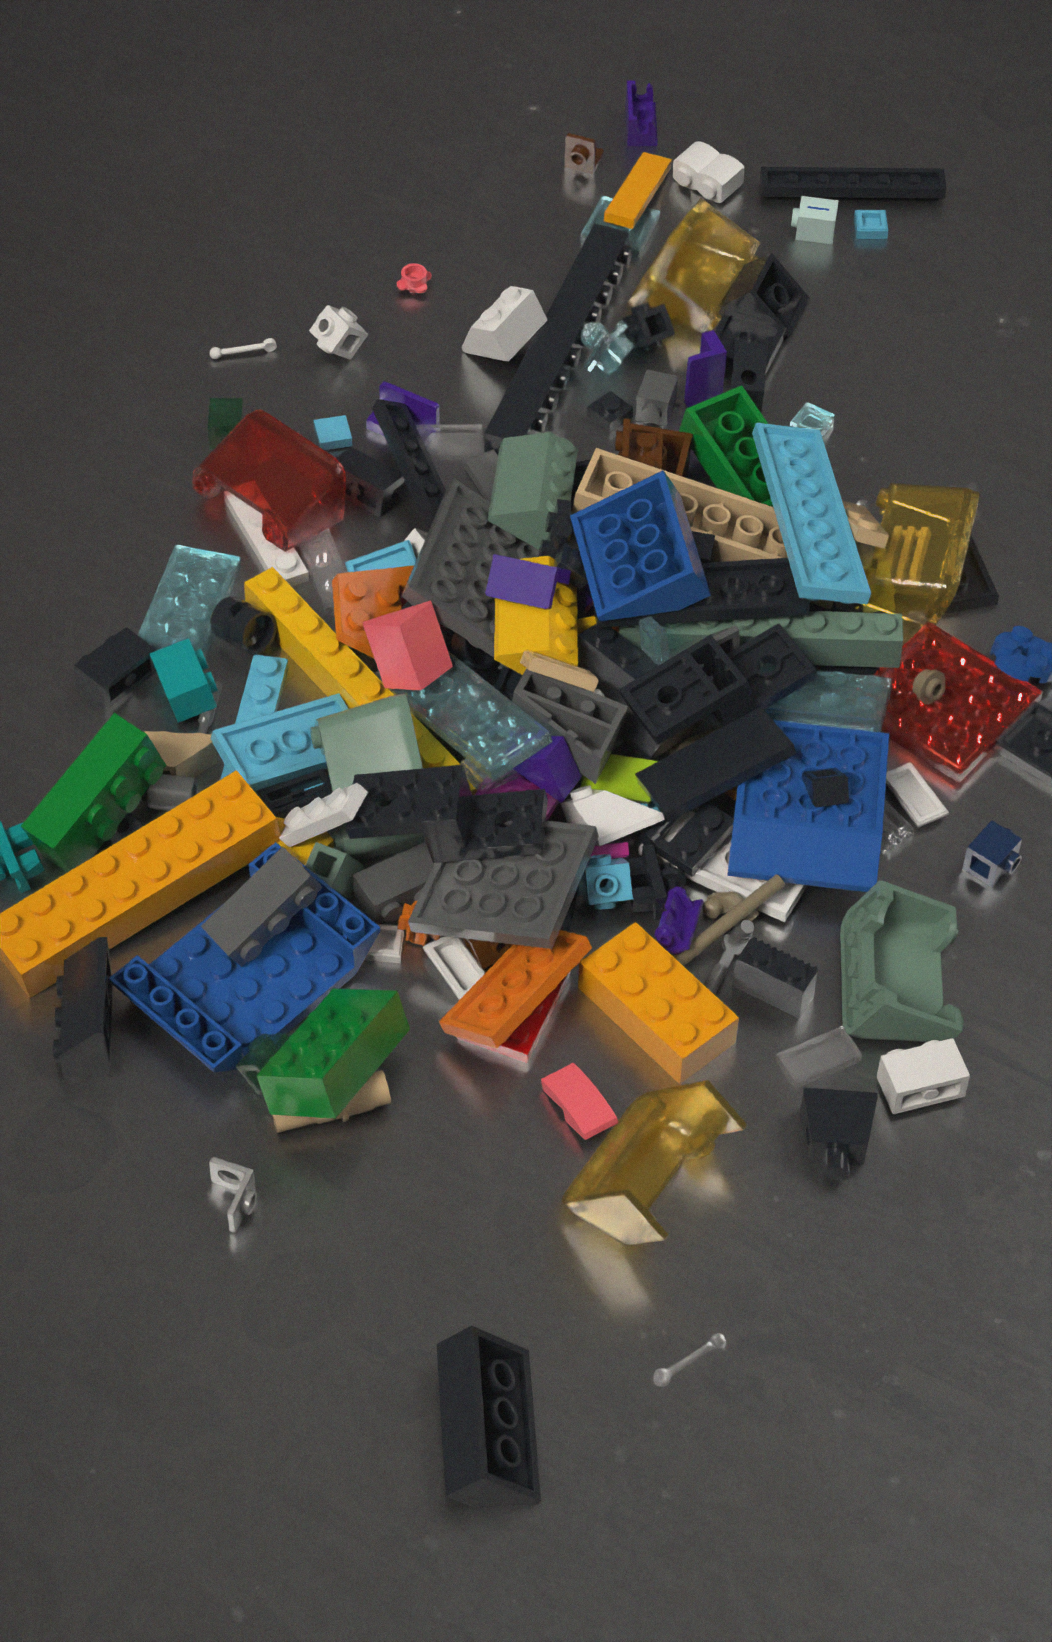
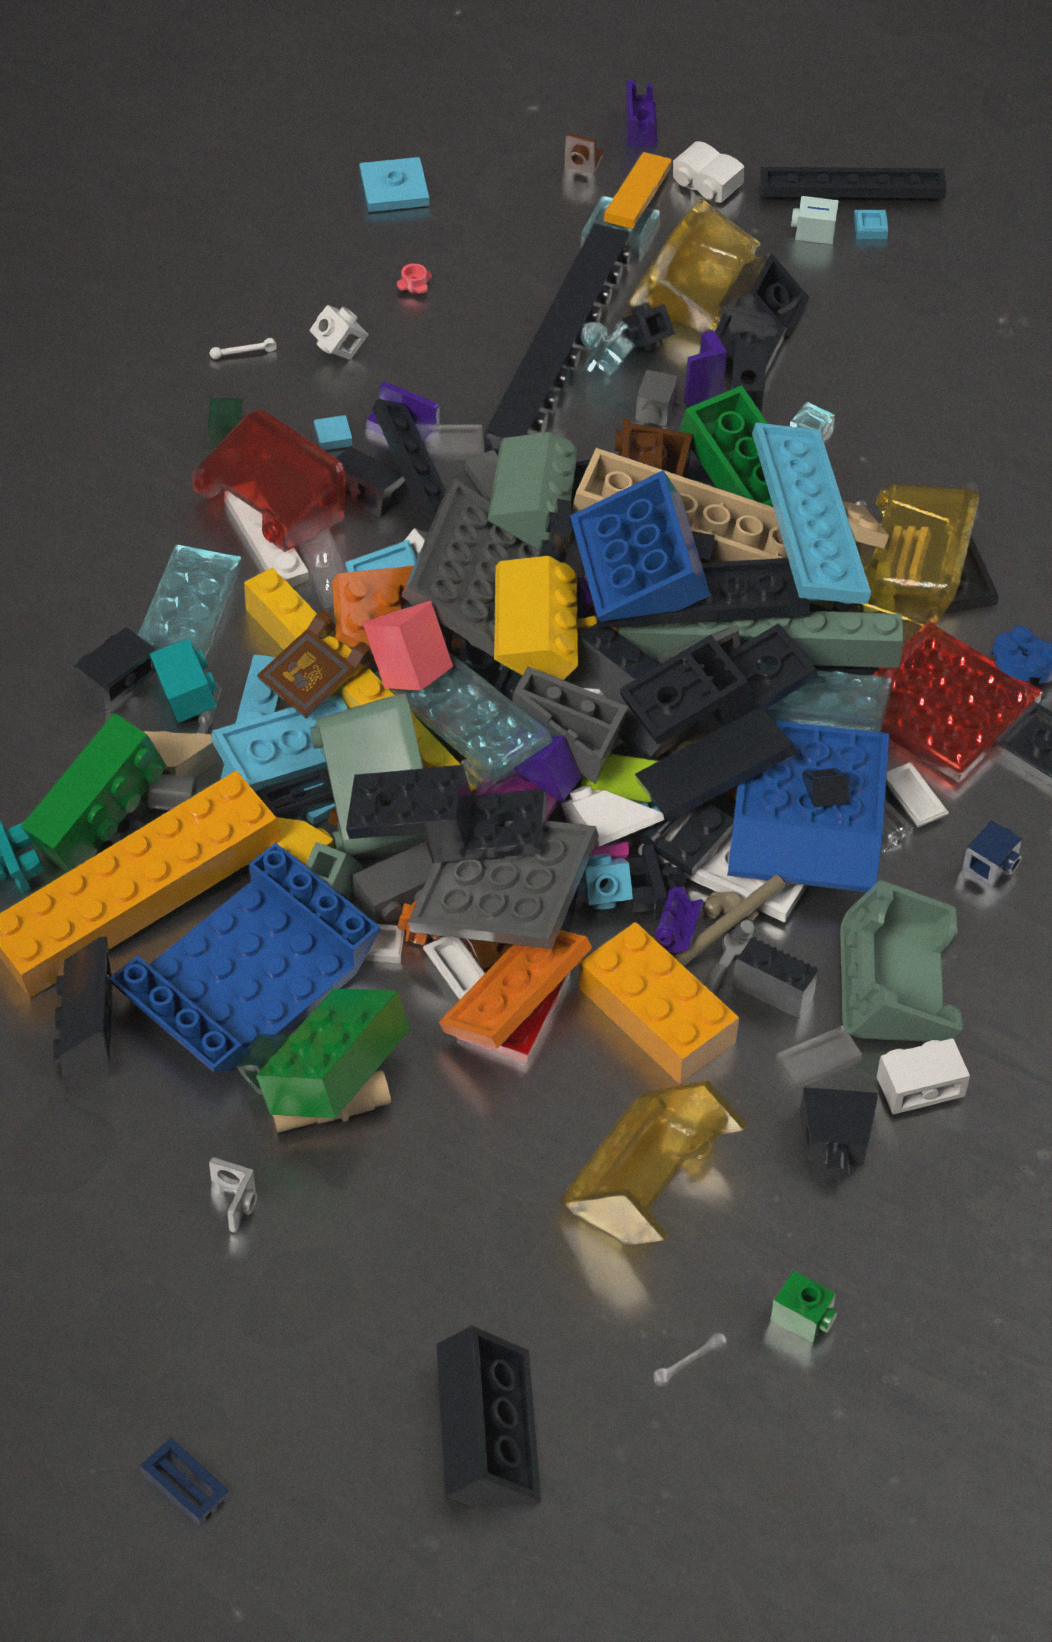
dark grey brick [201,846,323,967] -> none
black wheel [210,596,277,654] -> none
white plate [279,783,368,847] -> none
white slope [461,286,547,362] -> none
dark purple panel [485,554,571,609] -> none
tan tile [520,650,599,692] -> none
coral slope [541,1063,618,1140] -> none
black plate [553,543,588,590] -> none
black plate [587,391,633,432] -> none
clear light blue tile [639,616,670,665] -> none
dark tan plate [913,669,945,704] -> none
none -> dark blue tile [140,1438,230,1526]
none -> reddish brown flag [257,610,374,719]
none -> medium azure plate [359,157,429,212]
none -> green brick [770,1270,838,1343]

